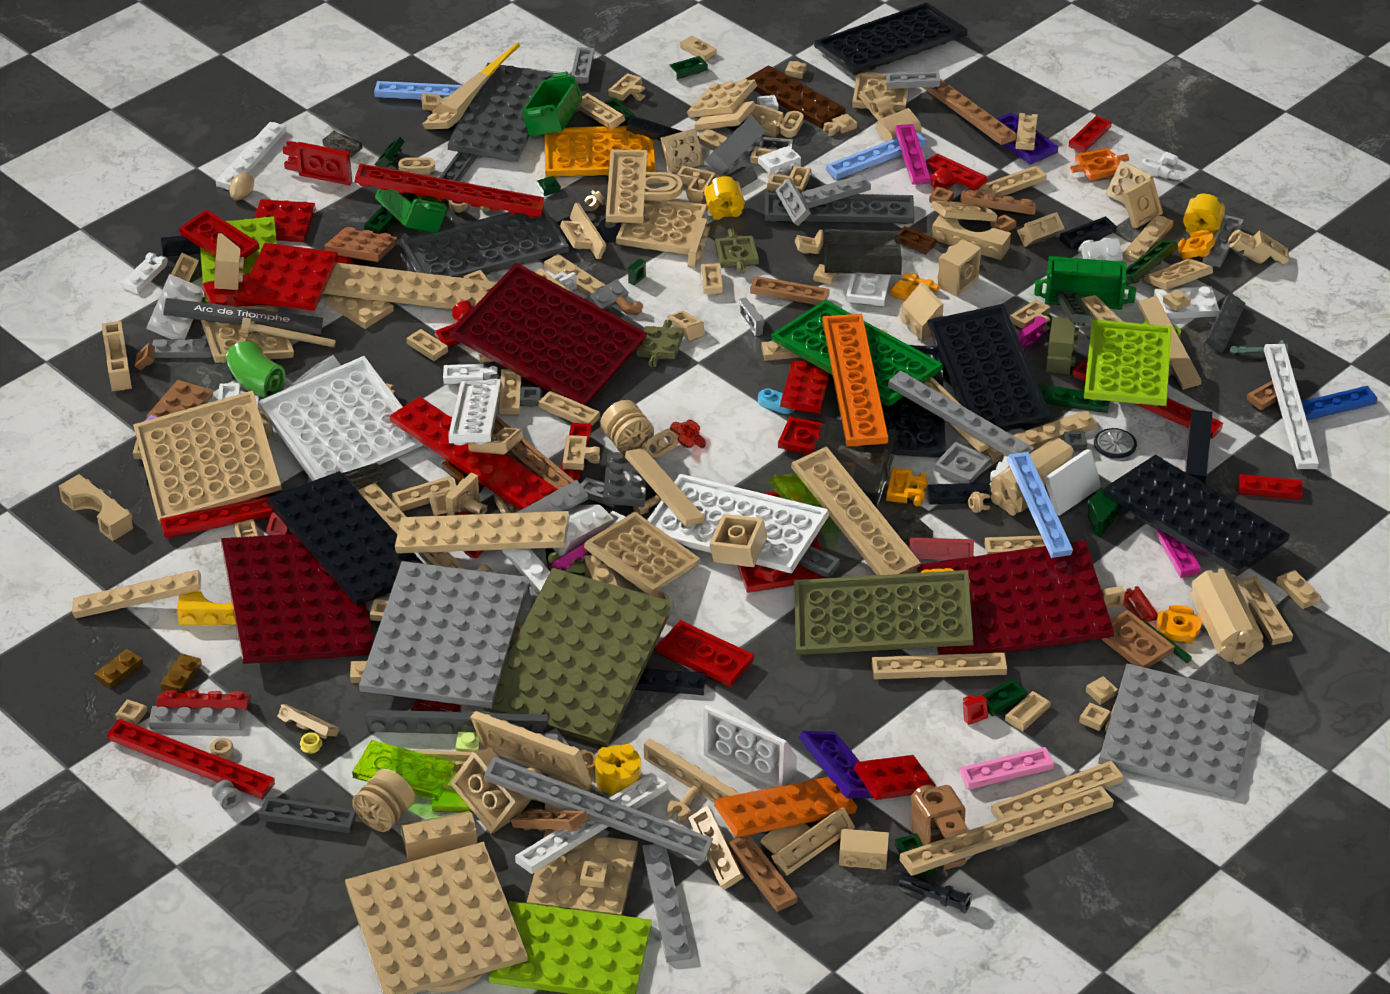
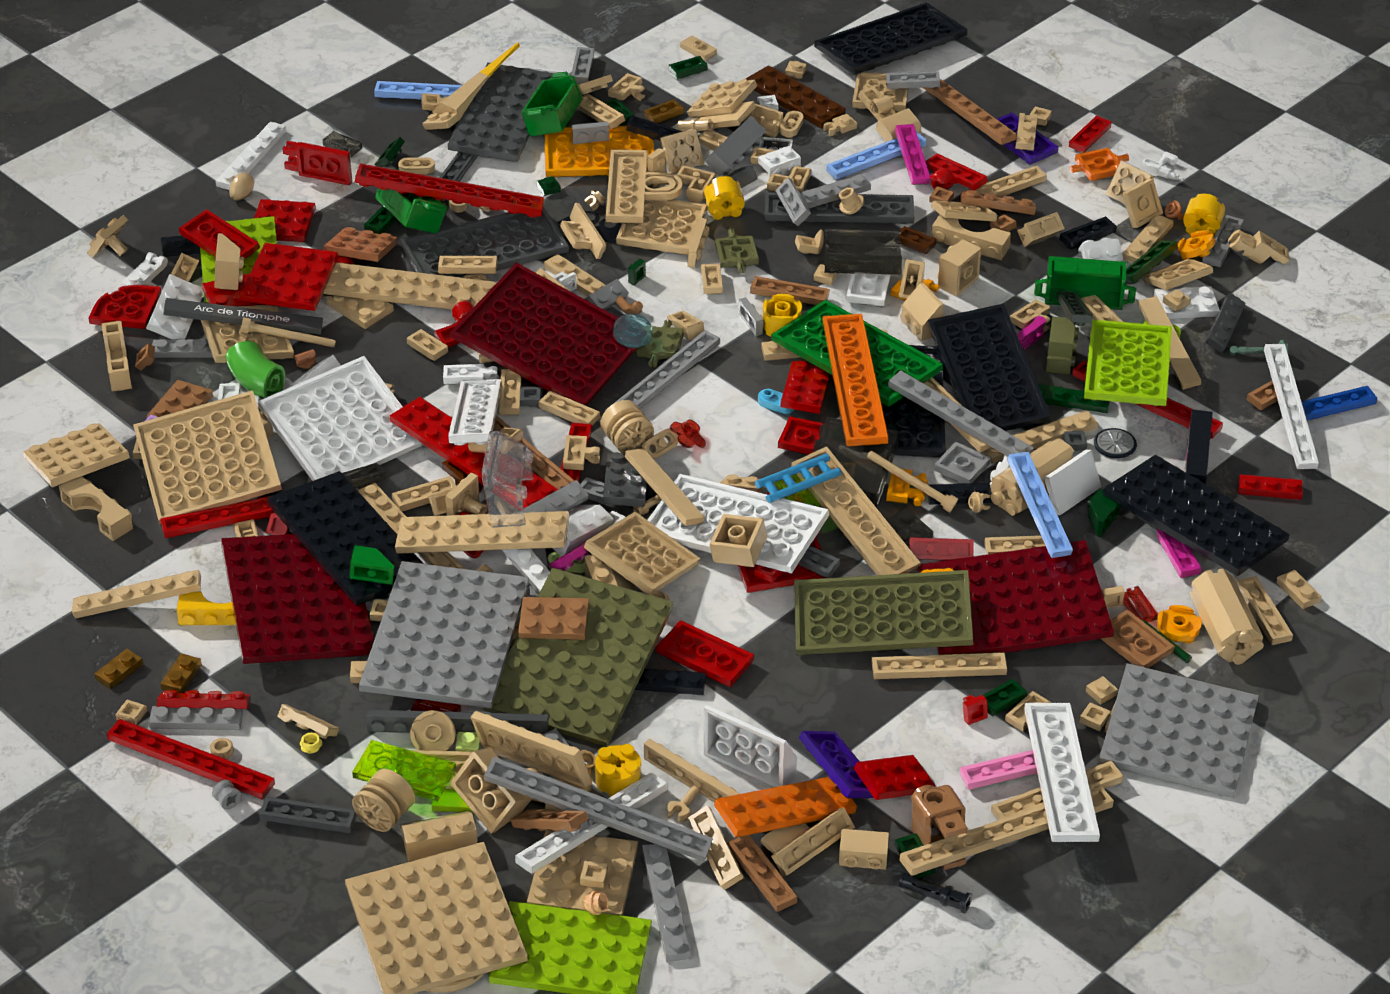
none -> tan plate [23,423,130,487]
none -> tan plate [87,215,128,258]
none -> red plate [88,285,162,329]
none -> nougat plate [295,349,316,369]
none -> green slope [350,545,394,585]
none -> tan tile [410,710,456,751]
none -> tan plate [438,256,498,274]
none -> clear windscreen [482,431,533,528]
none -> medium nougat plate [518,597,589,640]
none -> light grey plate [572,121,609,144]
none -> tan plate [578,74,613,95]
none -> light nougat plate [584,891,608,915]
none -> light grey plate [605,330,720,411]
none -> clear light blue tile [613,314,653,348]
none -> pearl gold plate [644,99,684,123]
none -> tan plate [647,148,665,189]
none -> tan pin [677,118,714,133]
none -> tan plate [720,474,766,493]
none -> dark azure bar [755,453,841,503]
none -> yellow brick [763,294,802,337]
none -> tan piece [839,188,864,215]
none -> tan piece [867,451,958,513]
none -> tan slope [899,259,925,299]
none -> white plate [1024,703,1100,842]
none -> tan plate [1030,106,1052,126]
none -> nougat plate [1164,200,1184,220]

